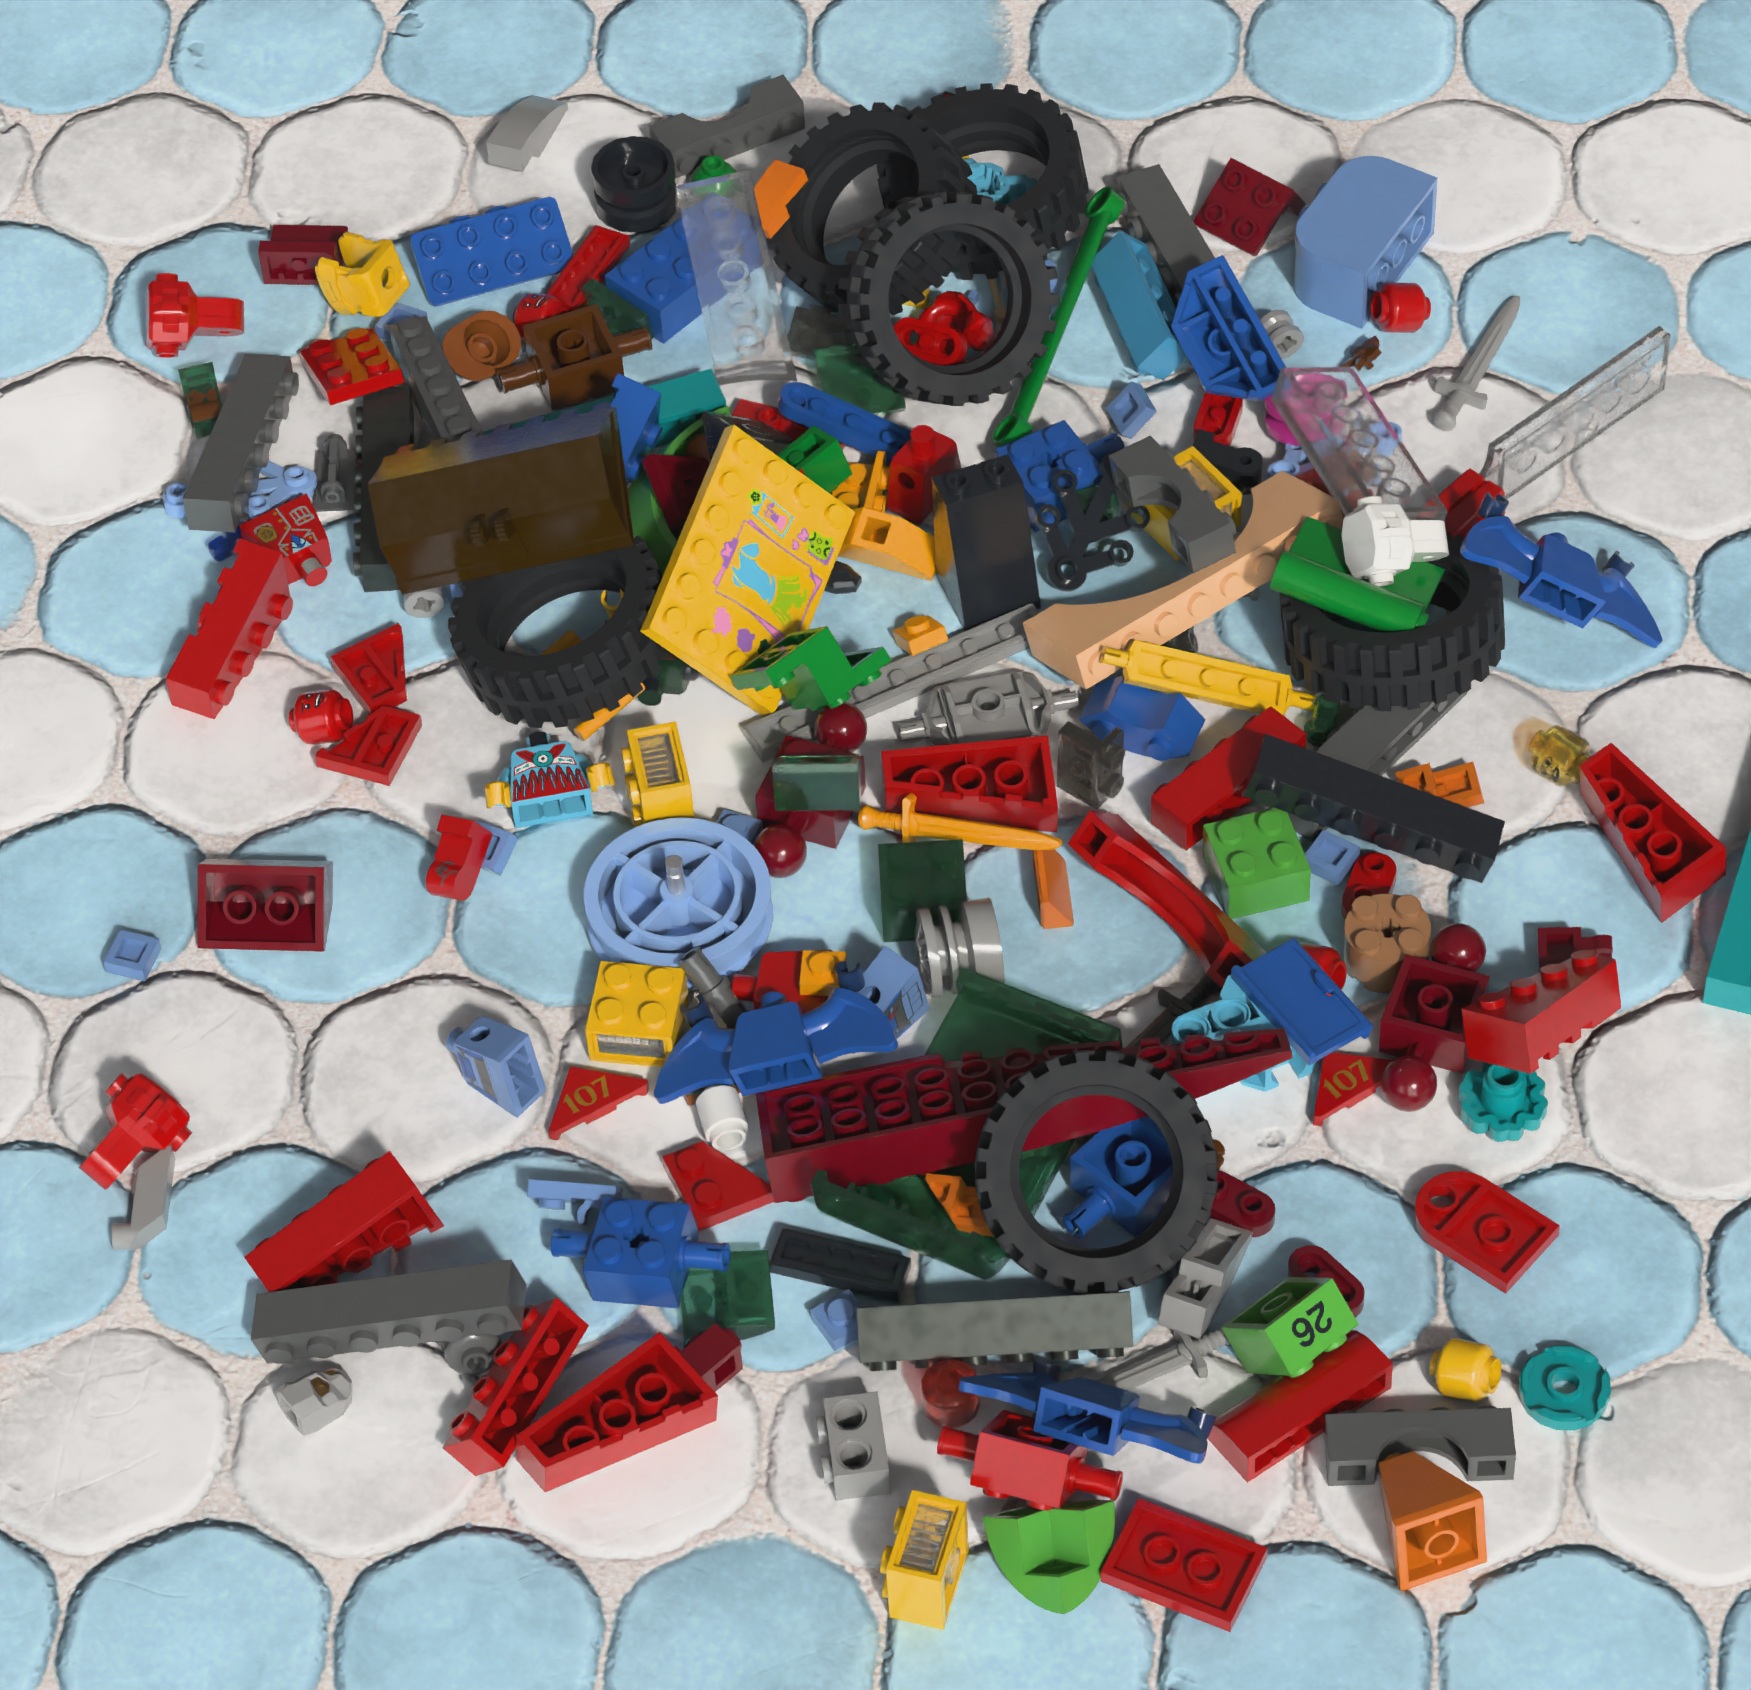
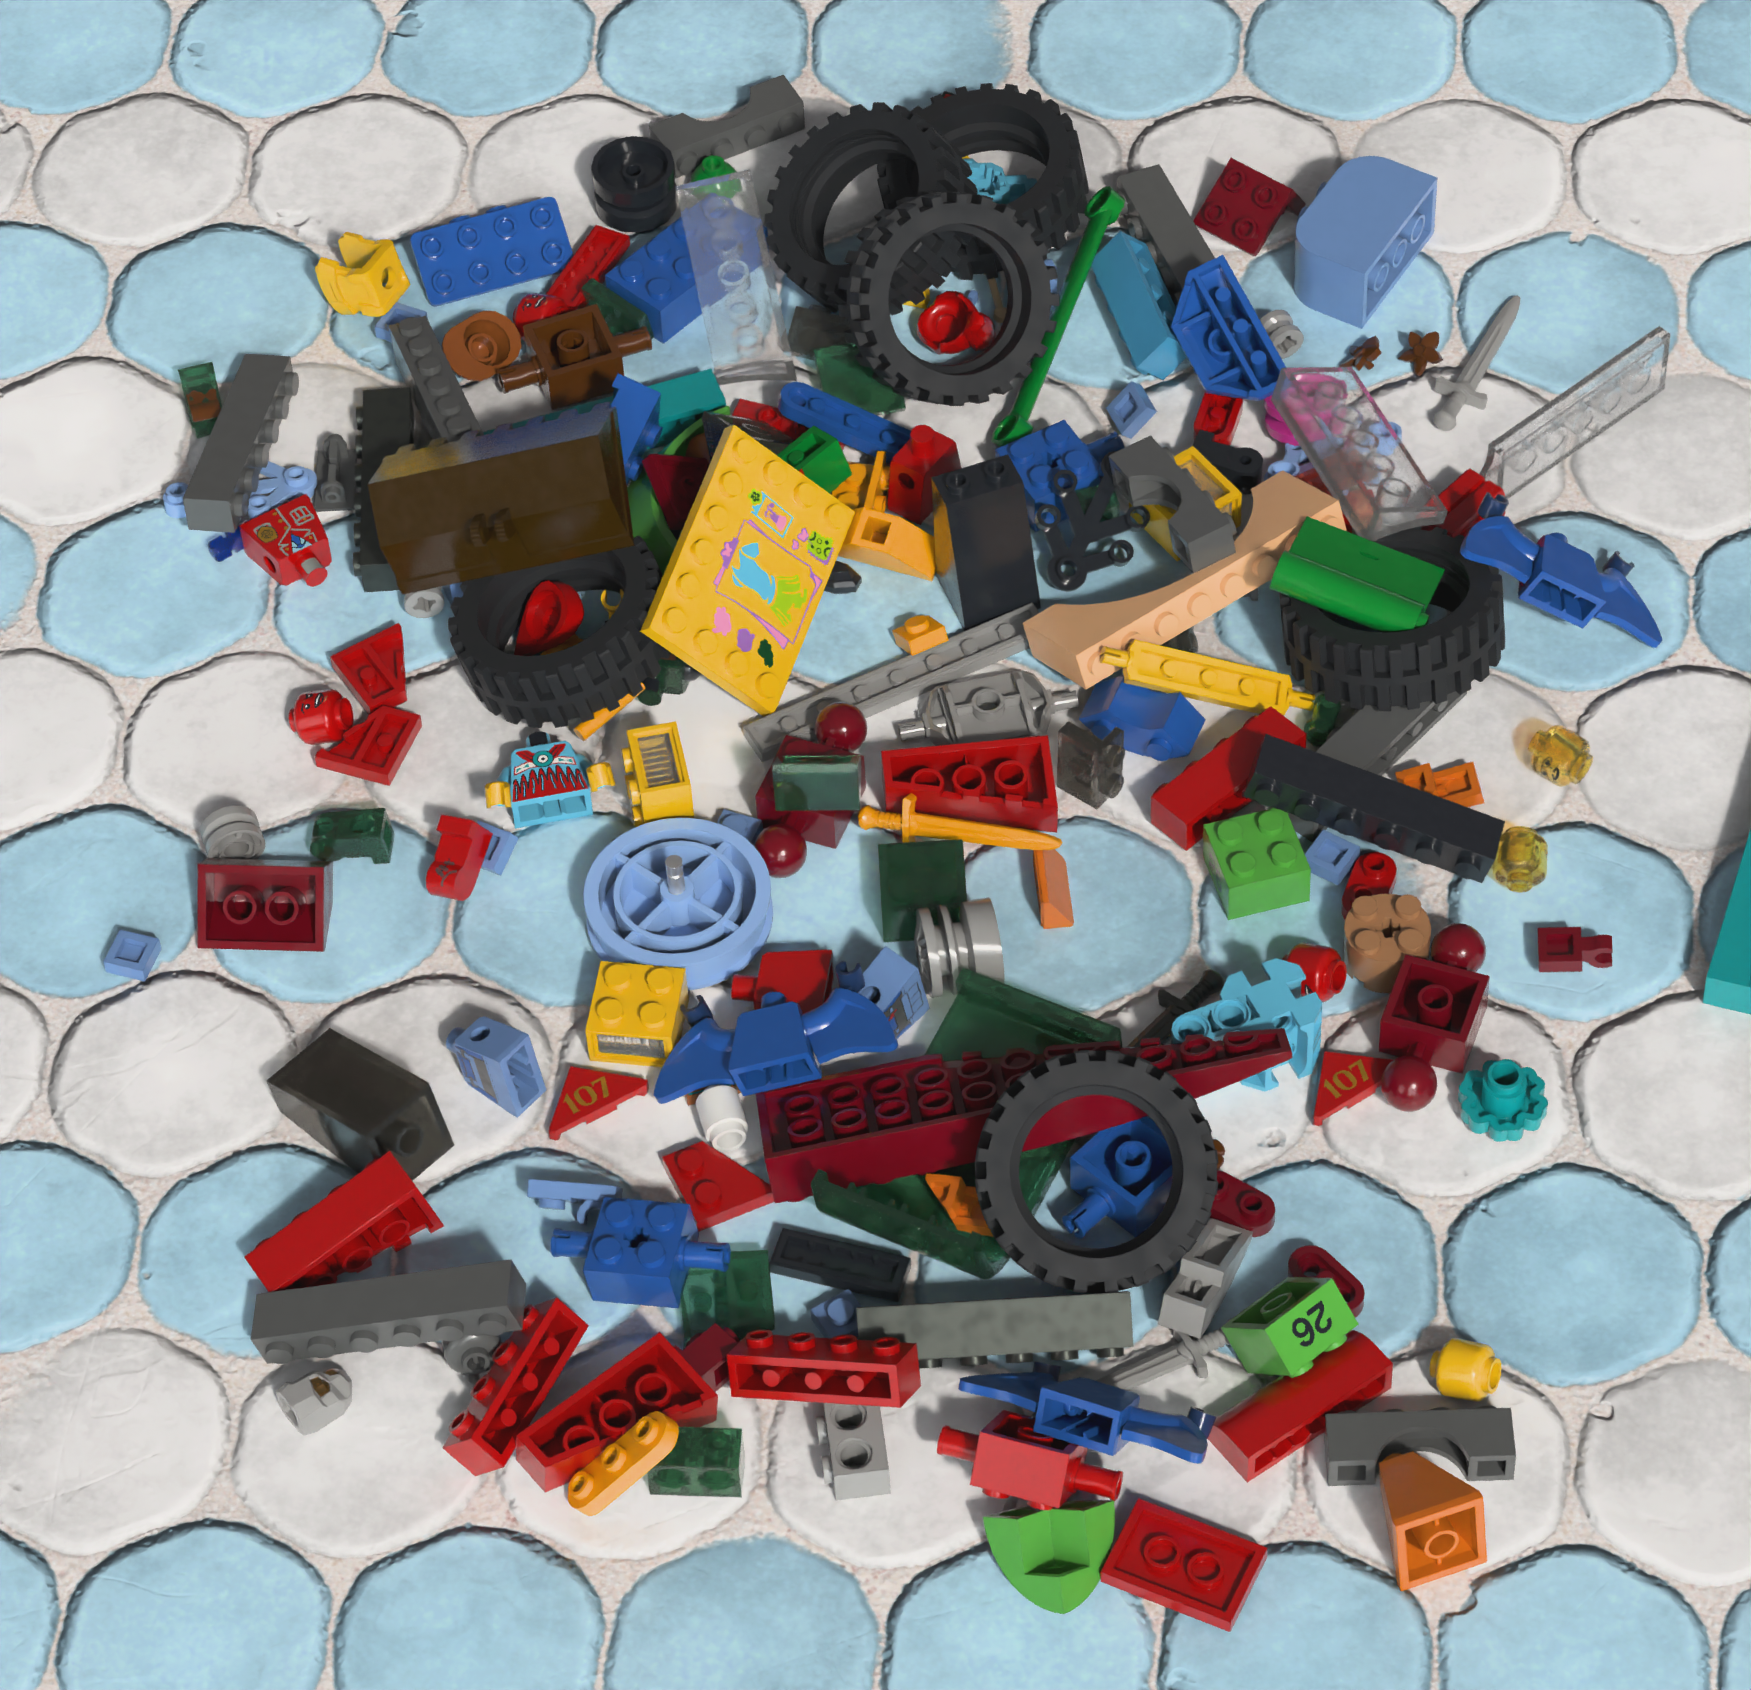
red piece [78,1073,192,1190] -> none
light grey piece [112,1145,175,1250] -> none
red piece [146,273,244,358] -> none
red wedge [166,538,293,719] -> none
dark red bracket [258,225,348,285] -> none
red plate [299,328,405,405] -> none
light grey slope [486,95,568,172] -> none
dark grey pin [677,947,749,1029] -> none
green bracket [729,626,892,711] -> none
orange slope [754,159,808,239] -> none
light orange plate [799,950,847,996] -> none
yellow piece [880,1490,969,1630] -> none
red plate [893,317,968,365] -> none
clear red head [921,1360,980,1428] -> none
red arch [1068,810,1268,988] -> none
blue door [1231,938,1374,1065] -> none
white piece [1341,496,1449,587] -> none
red head [1370,282,1431,333] -> none
red plate [1414,1171,1560,1294] -> none
red wedge [1461,950,1622,1074] -> none
teal tile [1519,1345,1611,1431] -> none
red wedge [1579,743,1726,923] -> none
none -> light grey wheel [200,805,265,860]
none -> clear smoke slope [266,1028,454,1181]
none -> clear green leg [310,808,395,864]
none -> red piece [514,580,584,656]
none -> light orange plate [568,1411,679,1516]
none -> clear green brick [647,1427,745,1498]
none -> red brick [726,1330,921,1408]
none -> reddish brown plant [1398,331,1443,377]
none -> clear yellow head [1492,826,1548,893]

